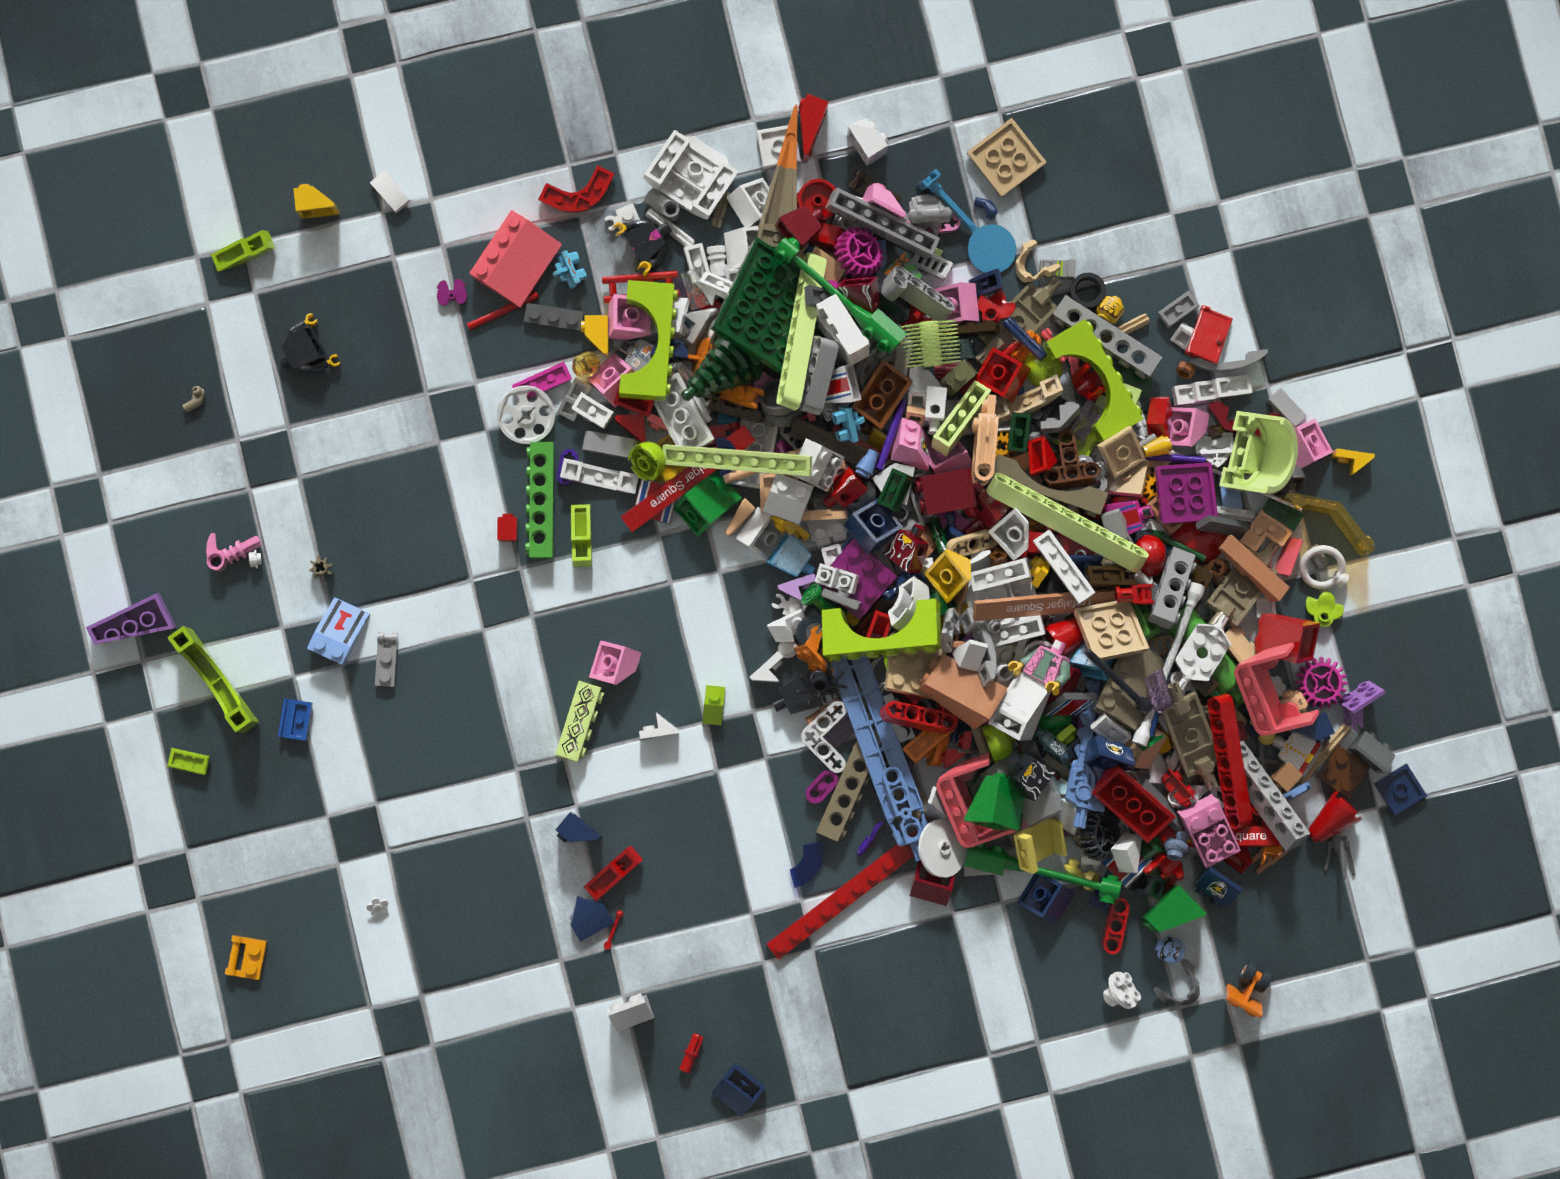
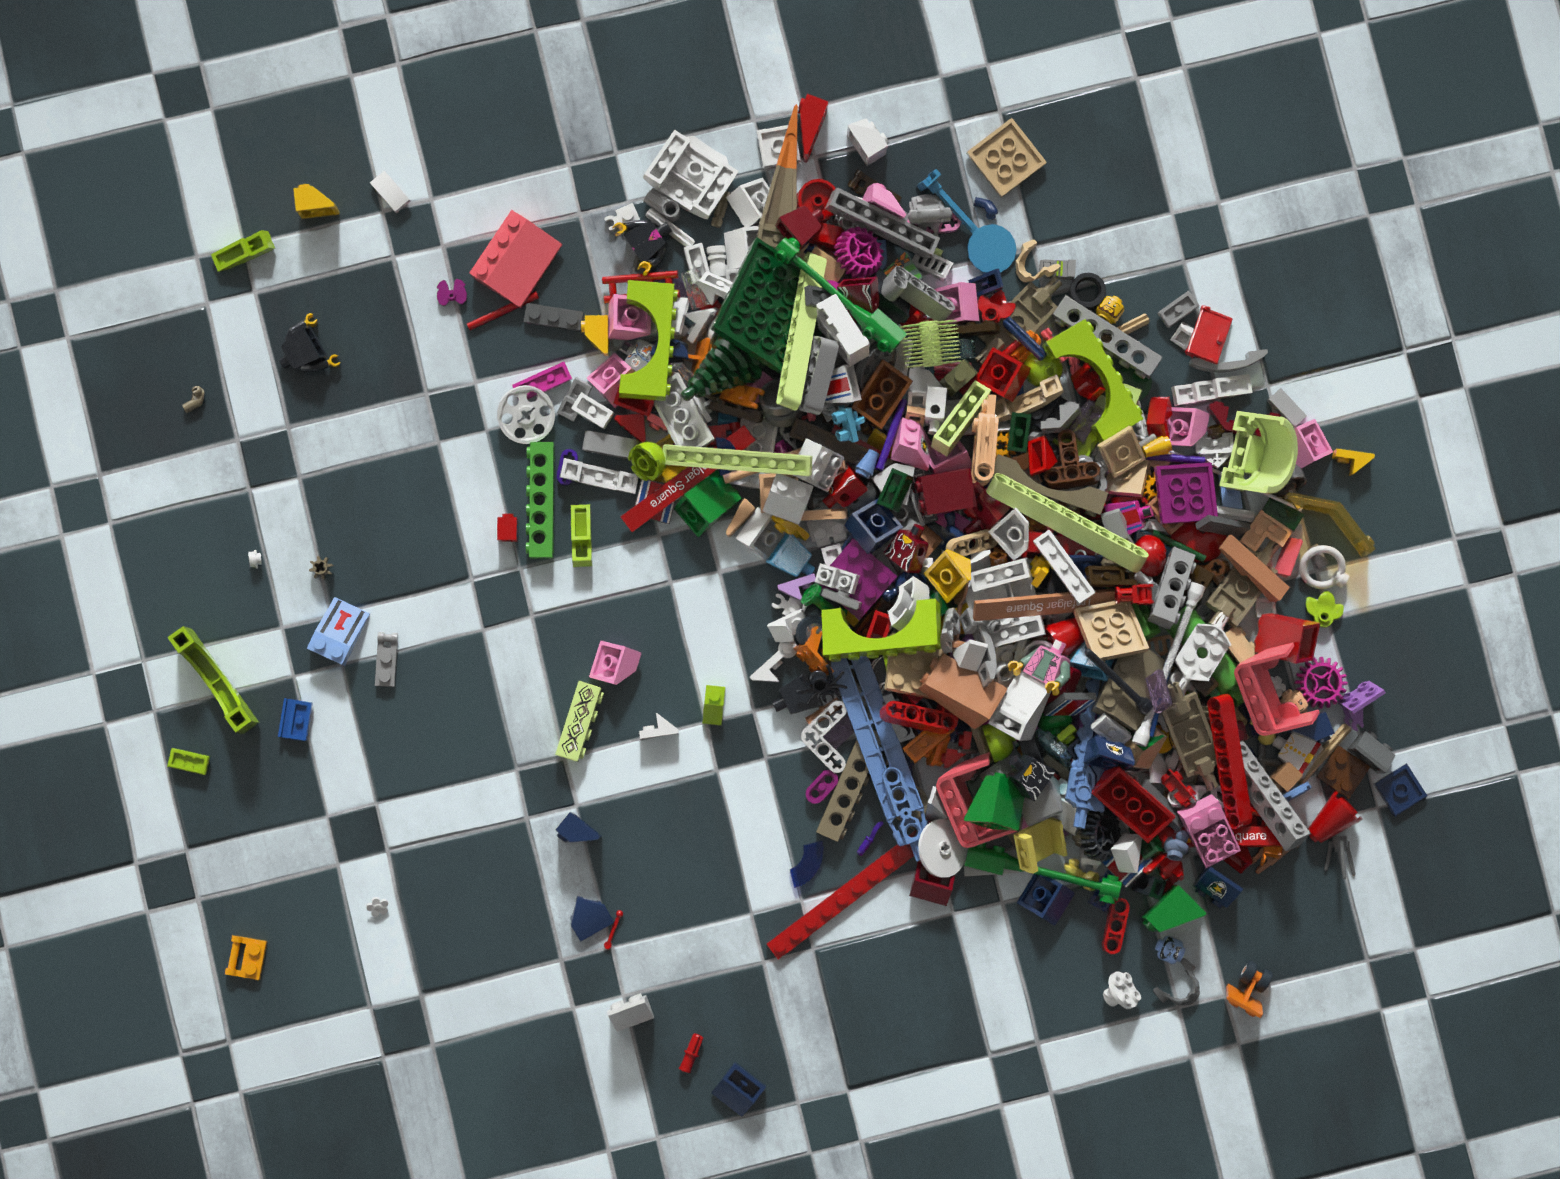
medium lavender wedge [86,593,176,645] -> none
bright pink piece [206,533,262,571] -> none
red plate [538,165,615,213] -> none
medium azure hips [553,250,587,289] -> none
clear yellow head [572,351,601,379] -> none
red slope [583,845,643,901] -> none
dark green pin [928,518,947,556] -> none
dark orange tile [1175,361,1196,379] -> none

